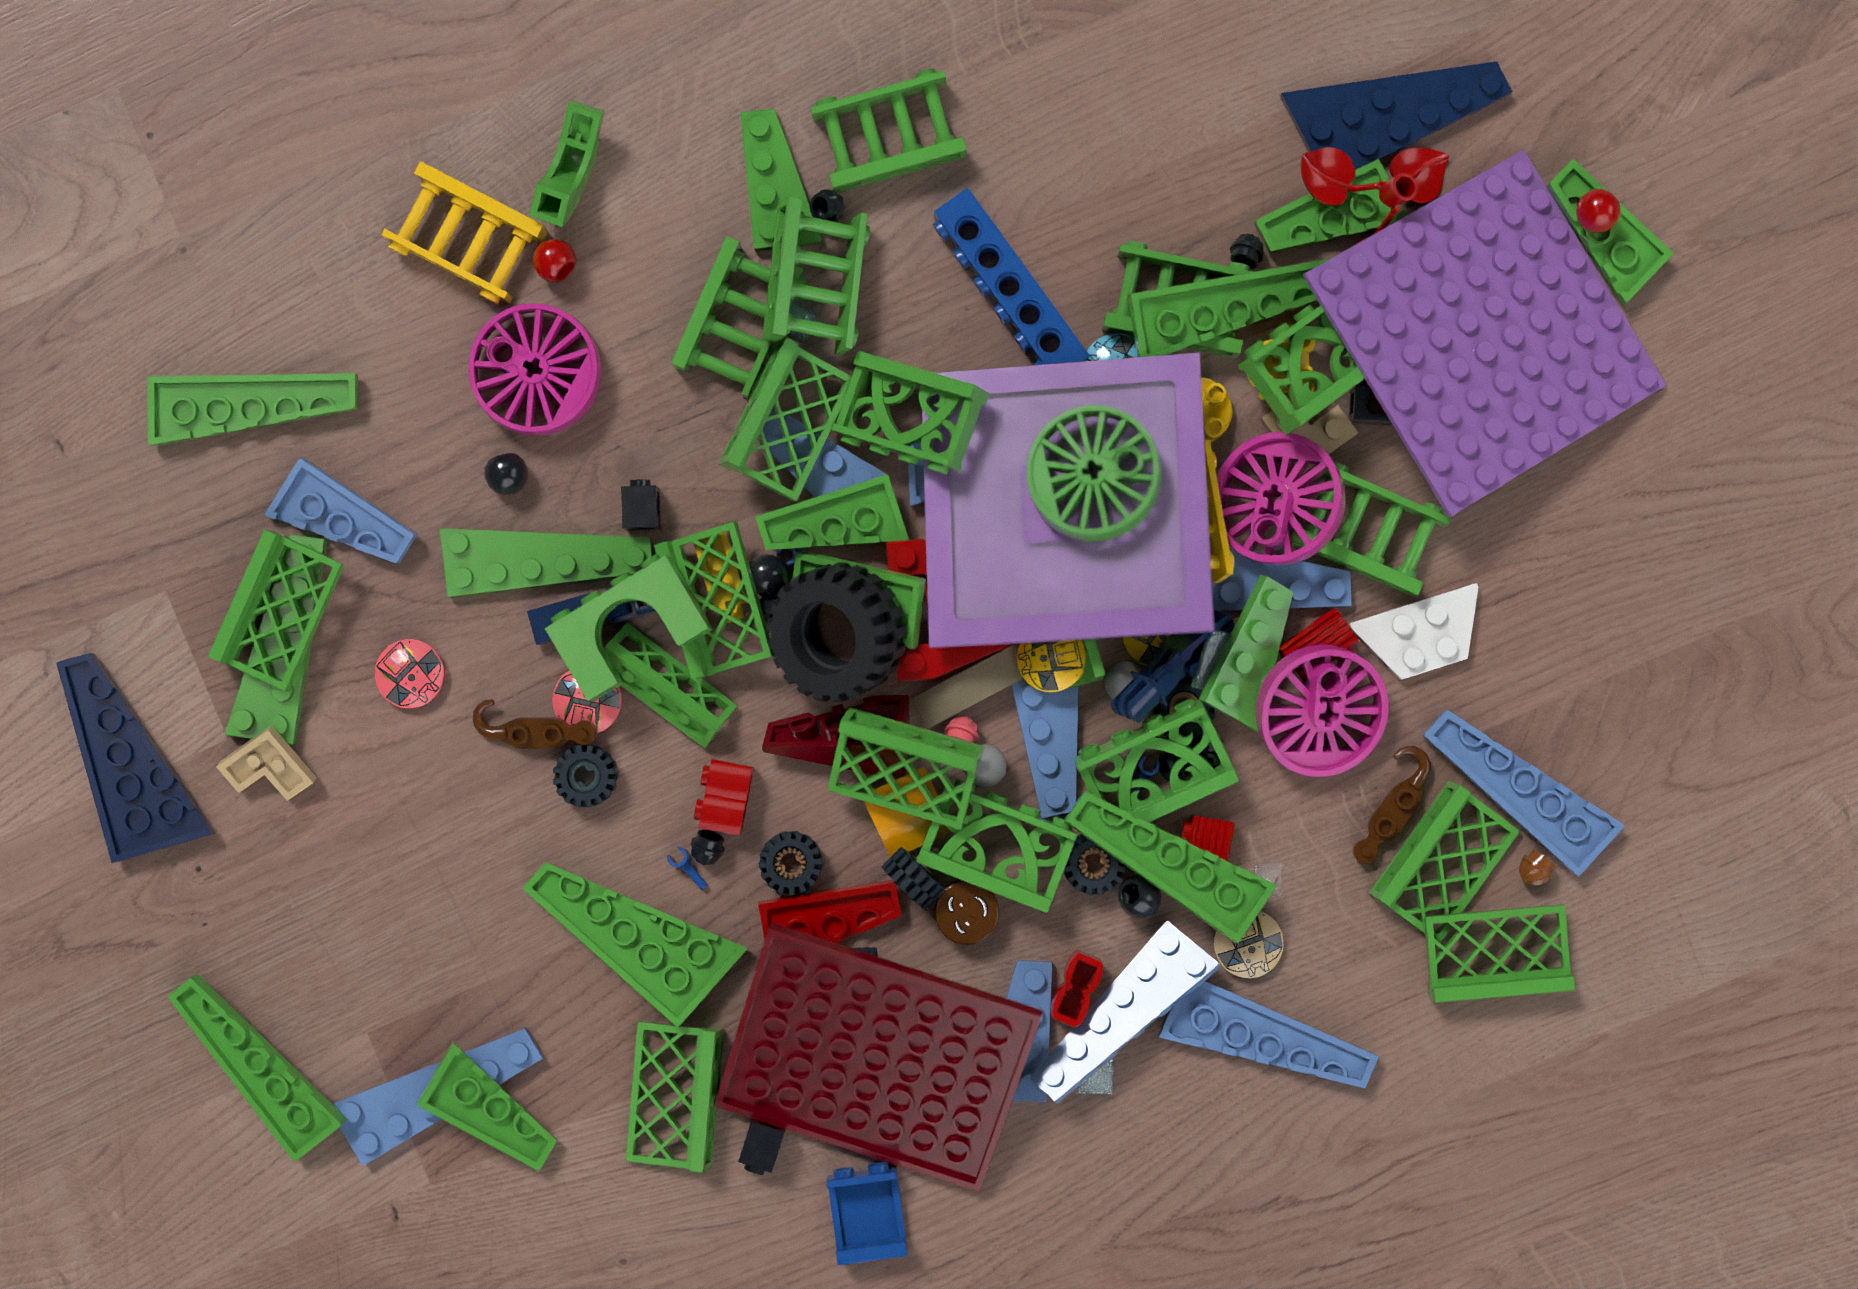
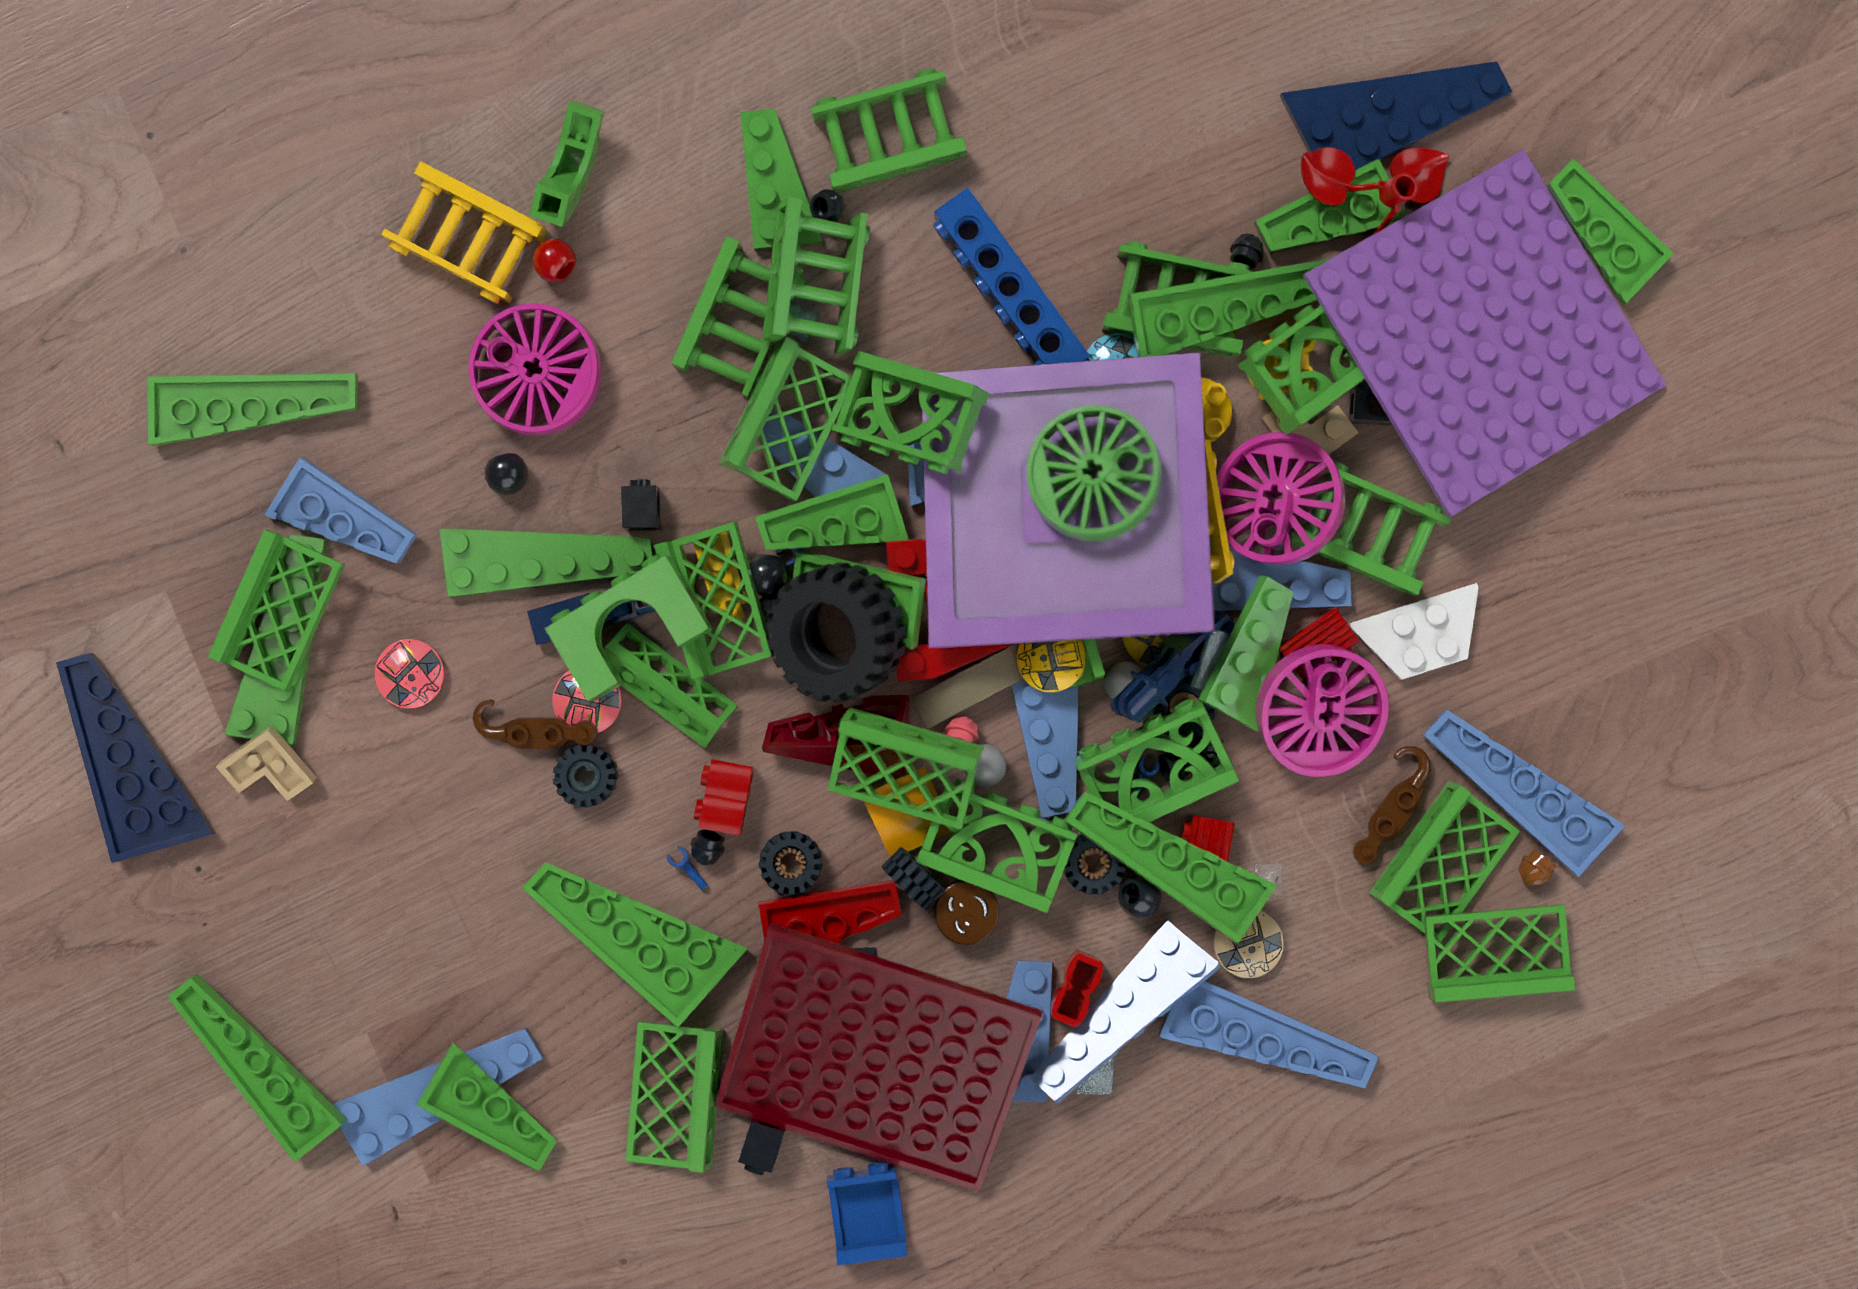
red piece [1576,189,1621,233] -> none

